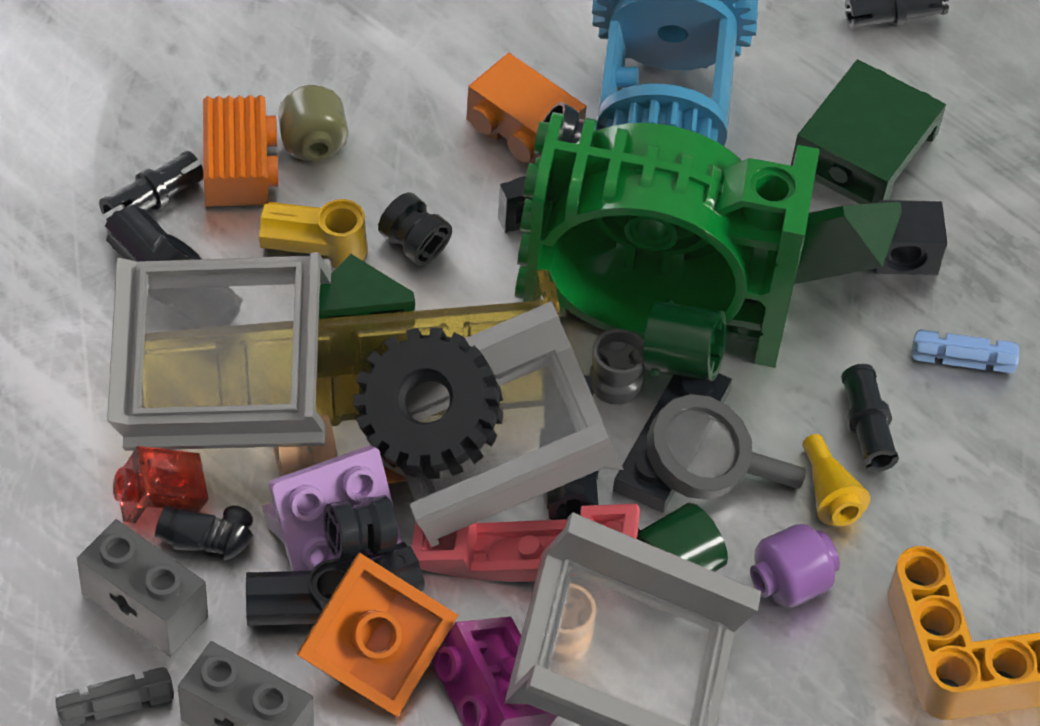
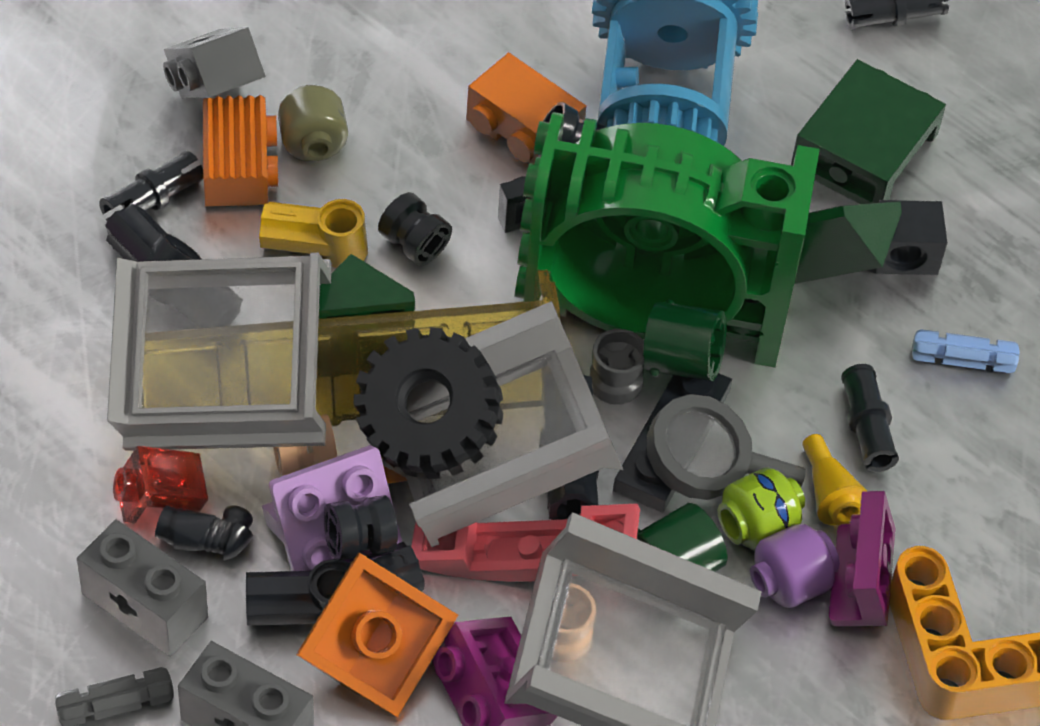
none -> dark grey brick [163,27,266,98]
none -> lime head [717,467,805,551]
none -> magenta bracket [829,491,896,626]

